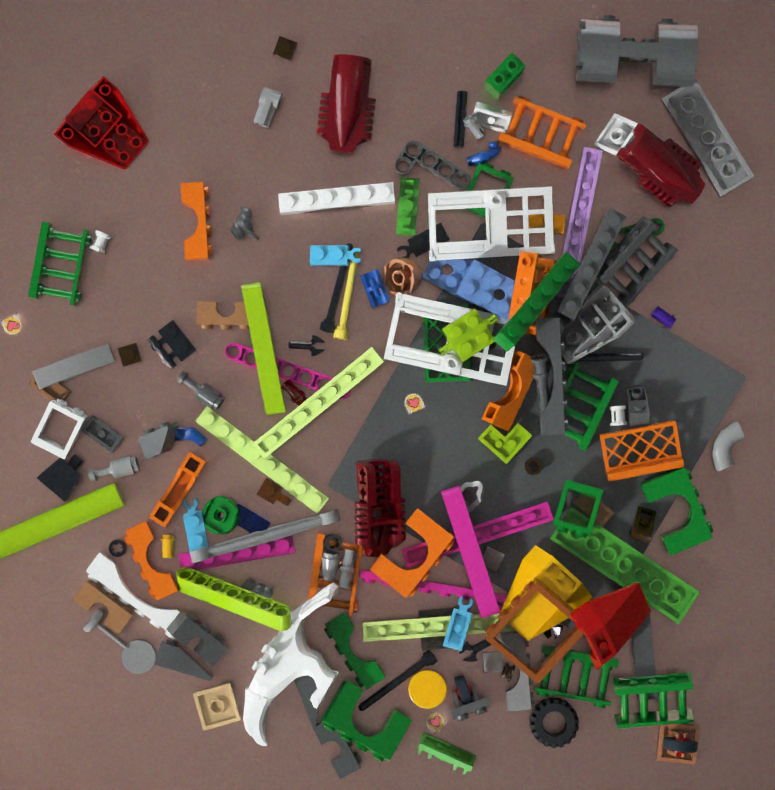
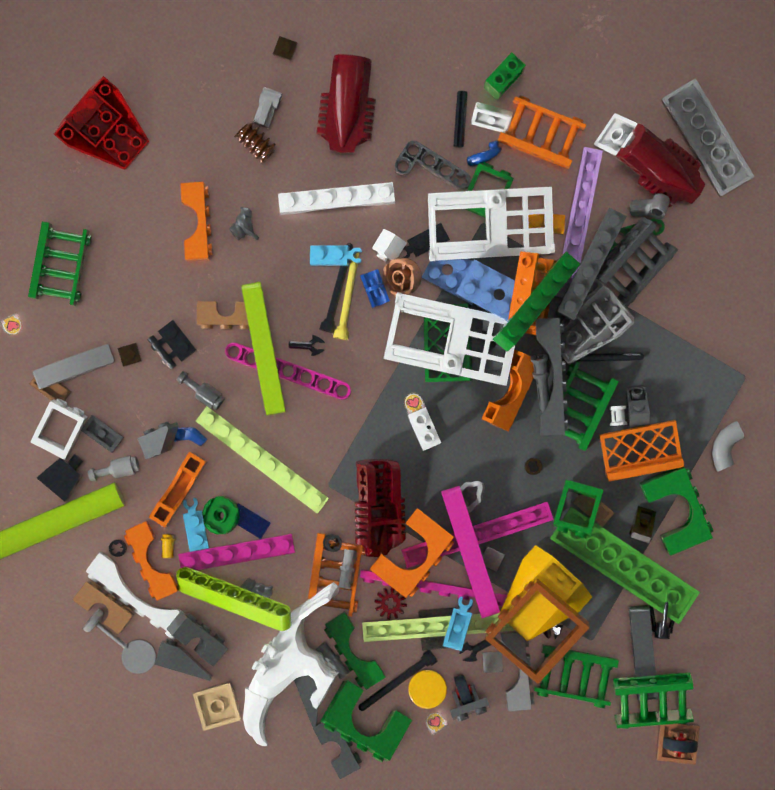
white bush [89,230,112,254] -> none
light grey piece [189,509,340,563] -> none
yellowish green plate [253,347,384,459] -> none
reddish brown plate [256,478,292,506] -> none
dark red pin [281,379,307,406] -> none
light grey cone [322,551,341,581] -> none
bright green plate [396,177,420,236] -> none
bright green plate [418,733,476,775] -> none
lime plate [438,308,498,362] -> none
light grey pin [463,114,486,139] -> none
lime plate [478,423,532,464] -> none
dark brown bush [501,662,515,682] -> none
black tyre [529,697,579,748] -> none
red wedge [570,583,651,670] -> none
dark grey cylinder [576,15,698,87] -> none
dark purple pin [651,306,676,328] -> none
none -> reddish brown piece [234,122,276,164]
none -> light grey pin [316,642,350,679]
none -> white brick [372,229,407,261]
none -> dark red gear [374,587,407,620]
none -> white window [408,407,441,451]
none -> light grey piece [630,194,670,219]
none -> black plant [649,602,675,639]

